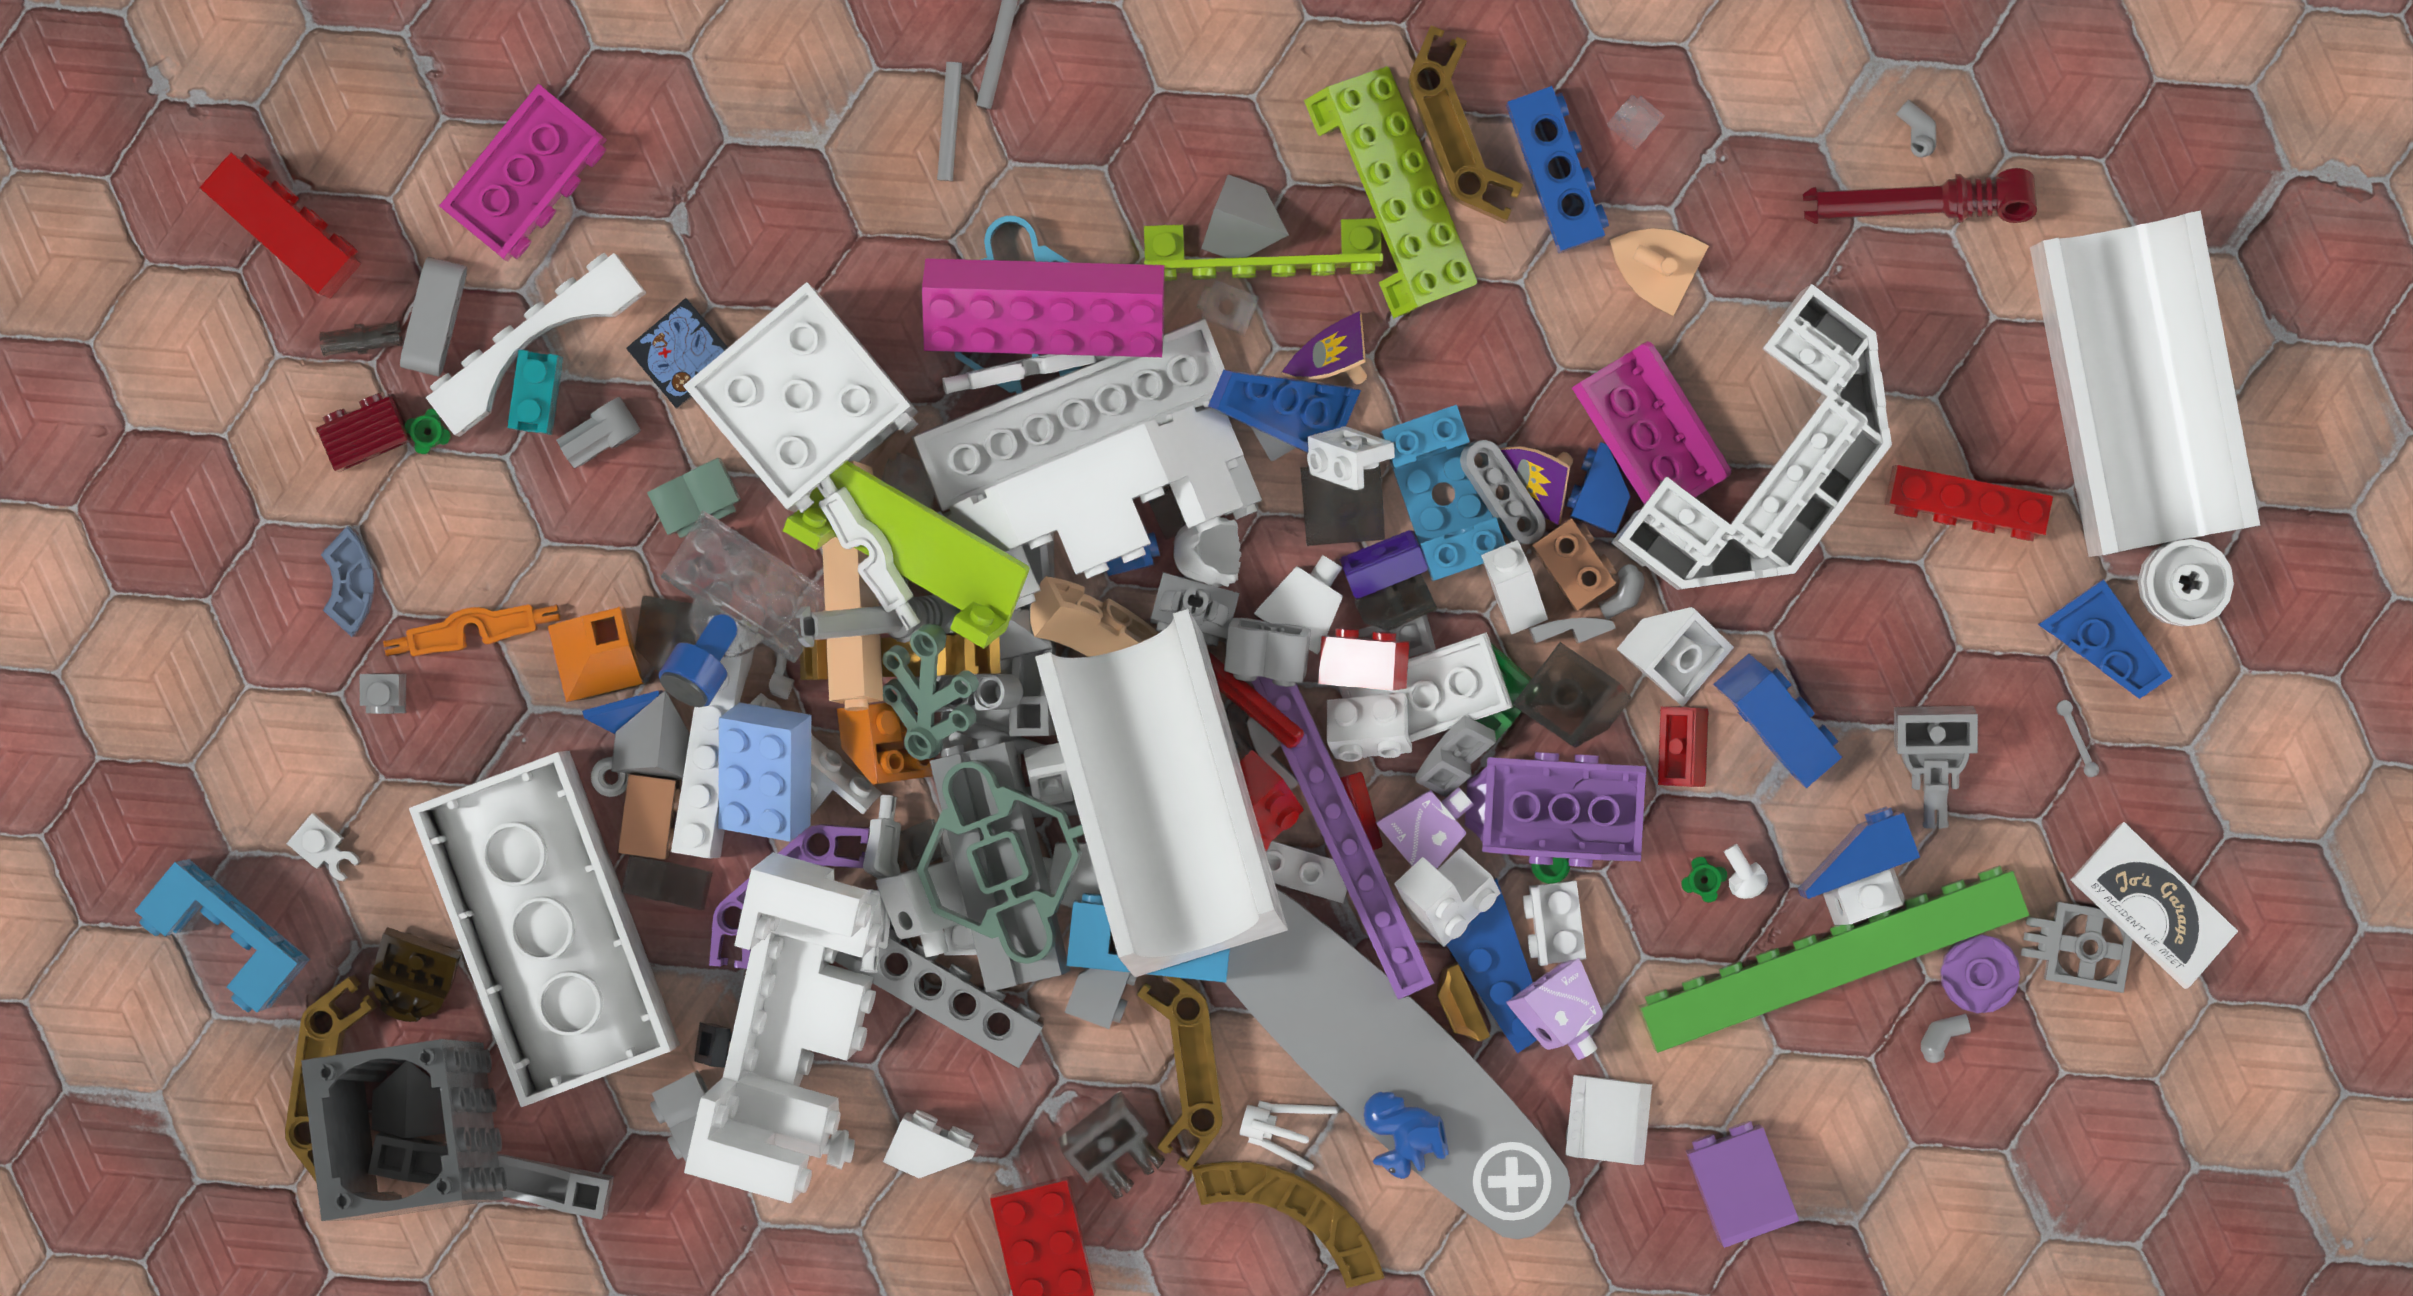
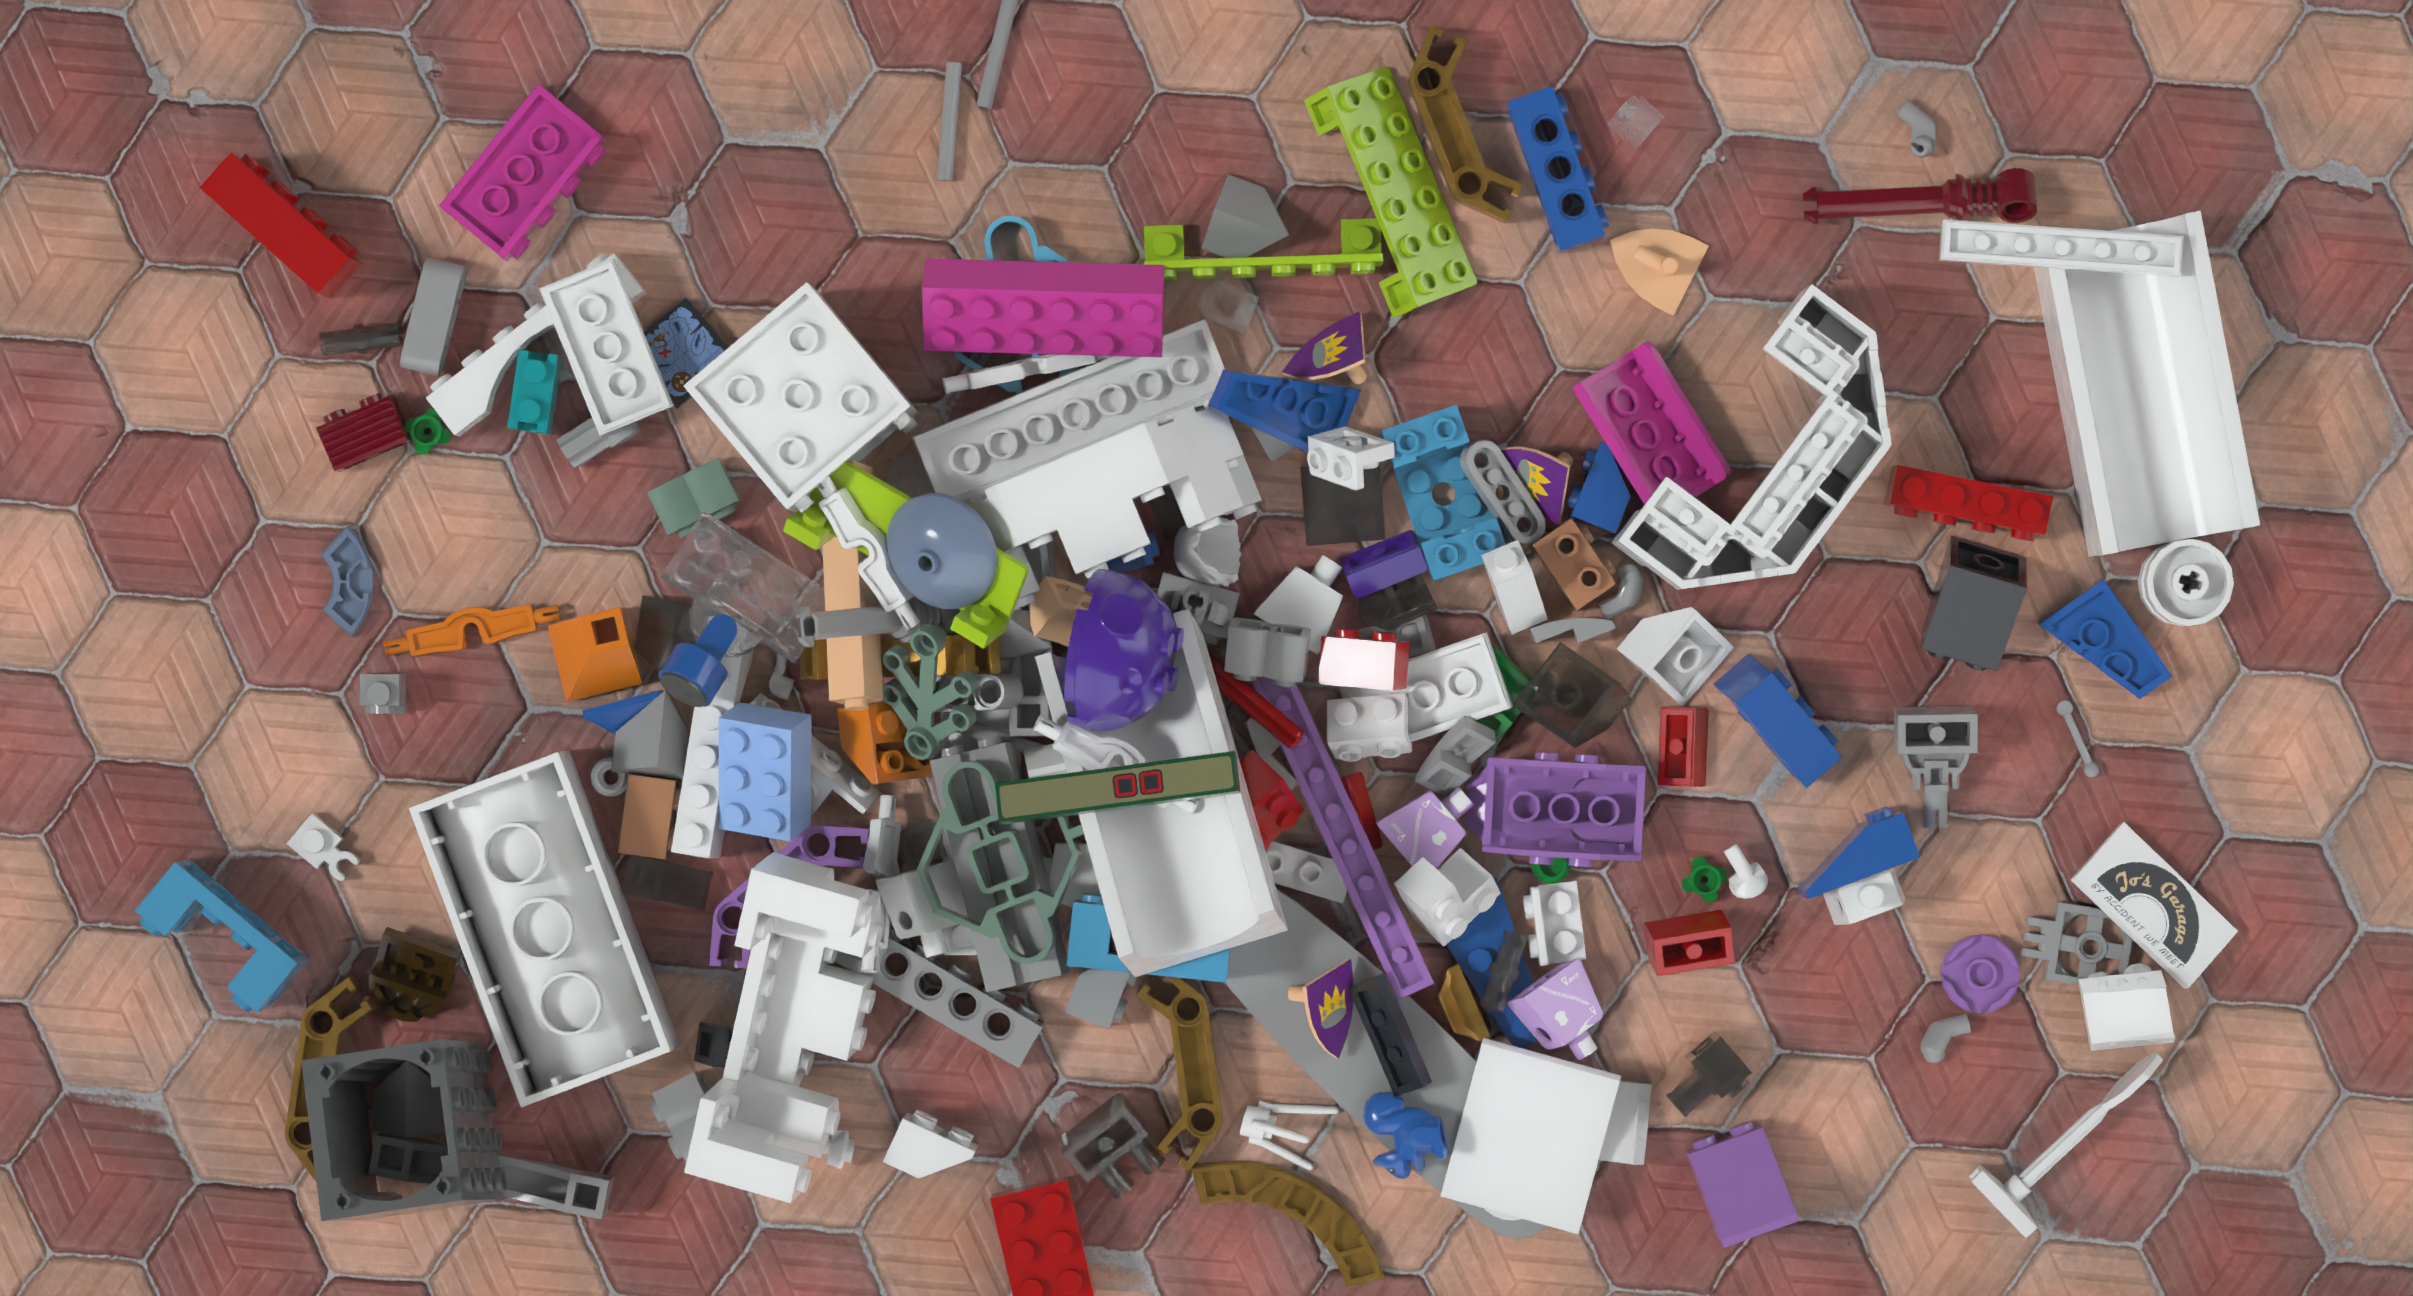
bright green brick [1639,865,2030,1053] -> none
none -> white tile [539,259,674,436]
none -> sand blue dish [886,493,998,609]
none -> olive tile [995,751,1241,825]
none -> white piece [1033,715,1199,814]
none -> dark purple rock [1064,569,1184,731]
none -> dark purple shield [1288,958,1354,1059]
none -> black plate [1348,973,1432,1096]
none -> white piece [1440,1038,1621,1234]
none -> clear smoke pin [1480,930,1529,1013]
none -> red brick [1644,910,1735,976]
none -> clear smoke brick [1666,1031,1752,1118]
none -> black slope [1921,535,2027,671]
none -> white tile [1939,219,2184,277]
none -> white piece [1969,1051,2163,1238]
none -> white slope [2078,963,2175,1051]

